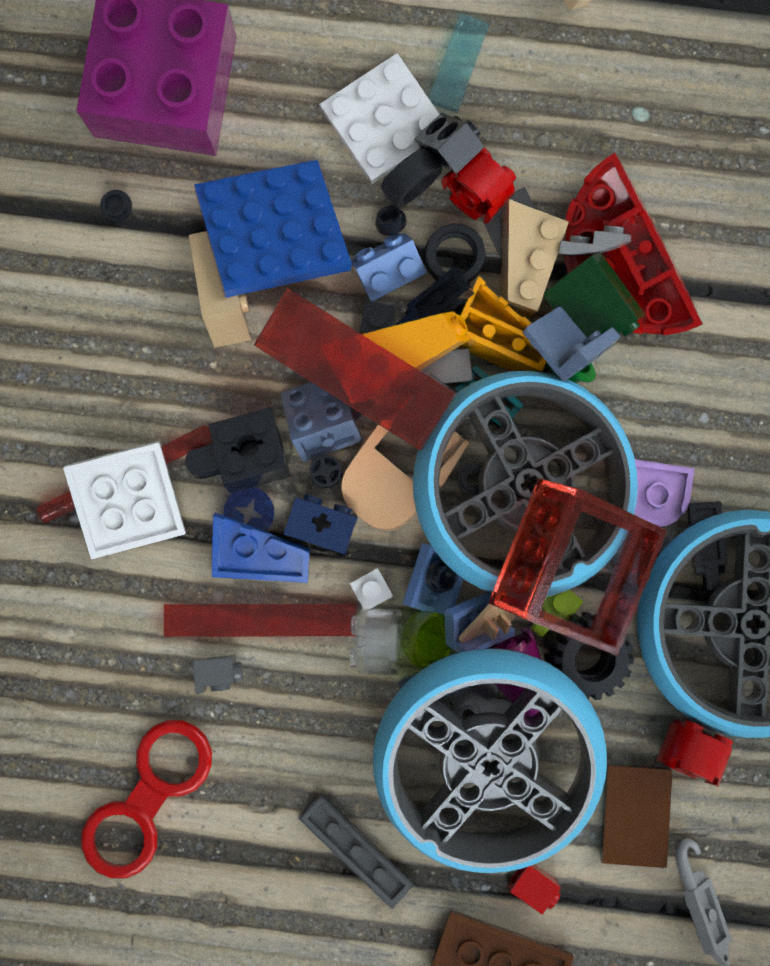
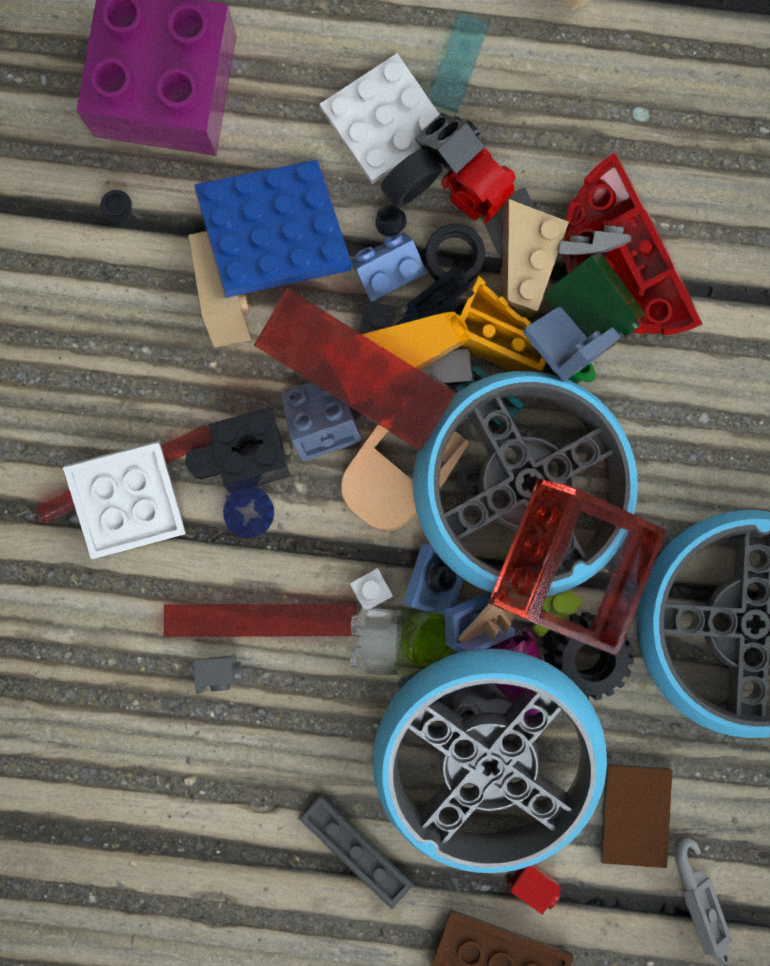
red bar [81,720,212,879] -> none
blue wing [212,512,310,583] -> none
dark blue brick [284,494,358,554] -> none
black wheel [309,455,342,488] -> none
lavender tile [634,459,695,527] -> none
red brick [656,719,733,787] -> none
black hinge [687,501,728,591] -> none

